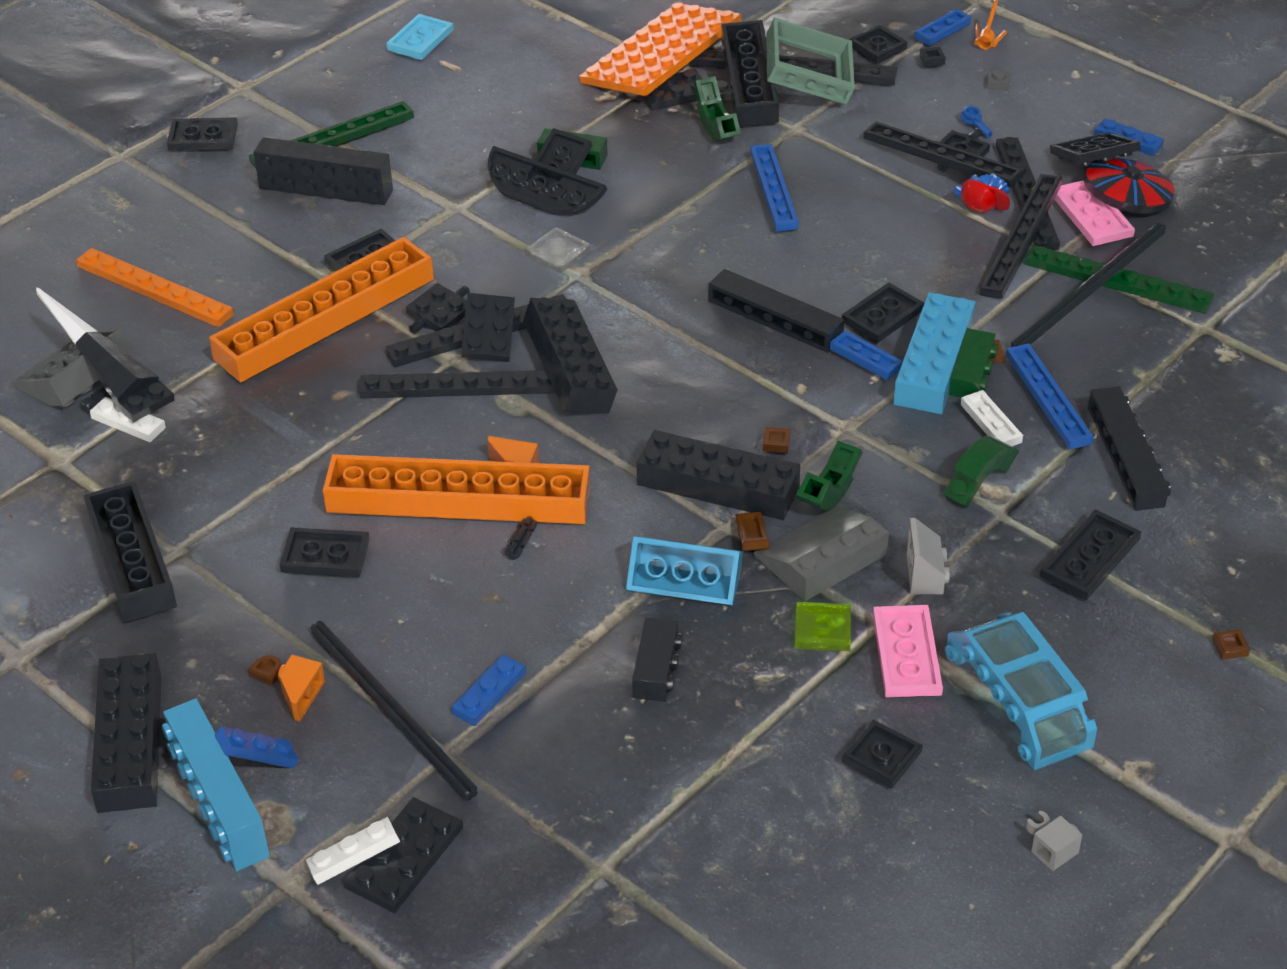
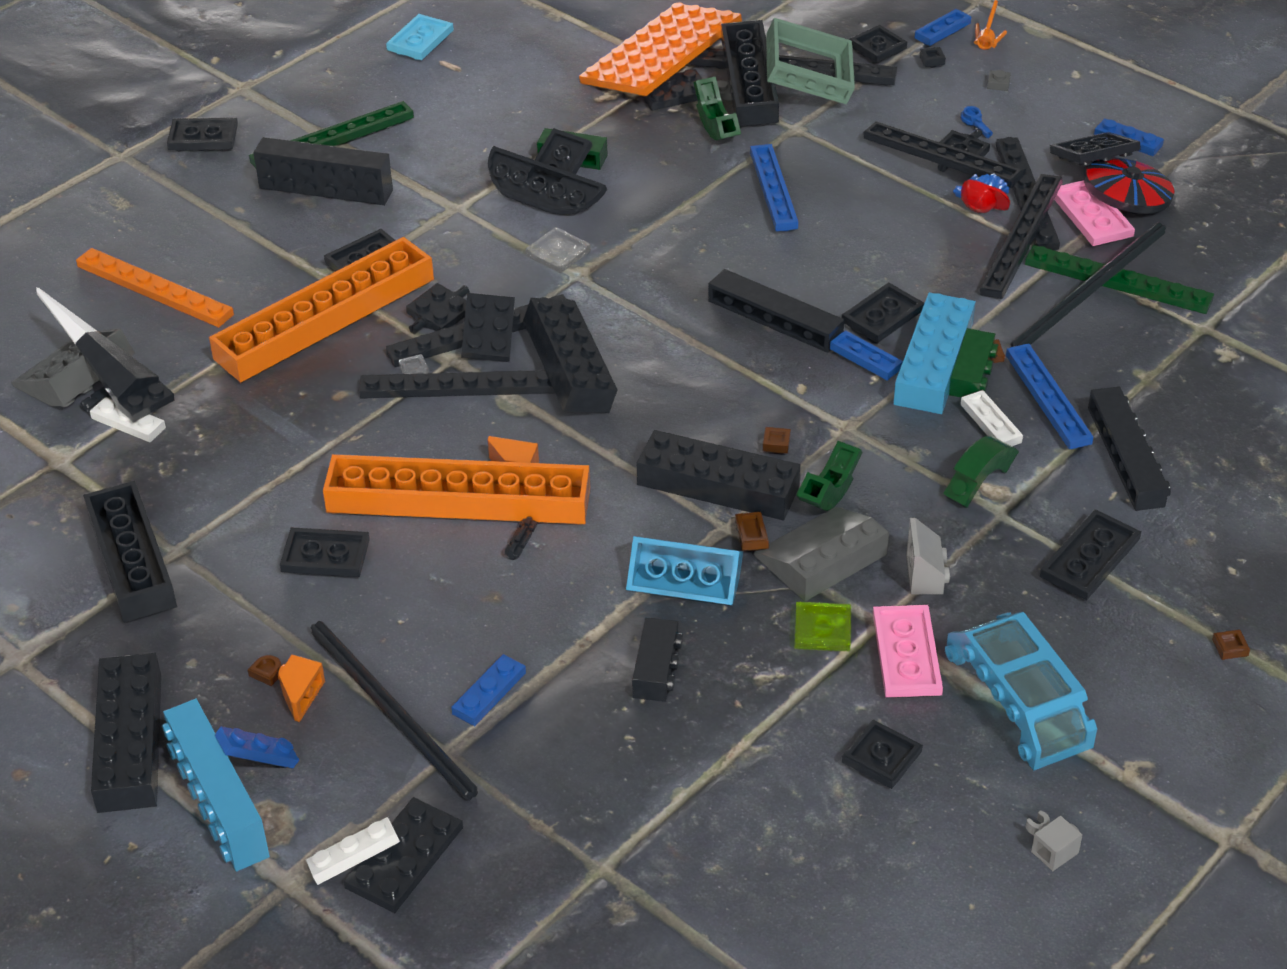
none -> clear tile [398,354,429,374]

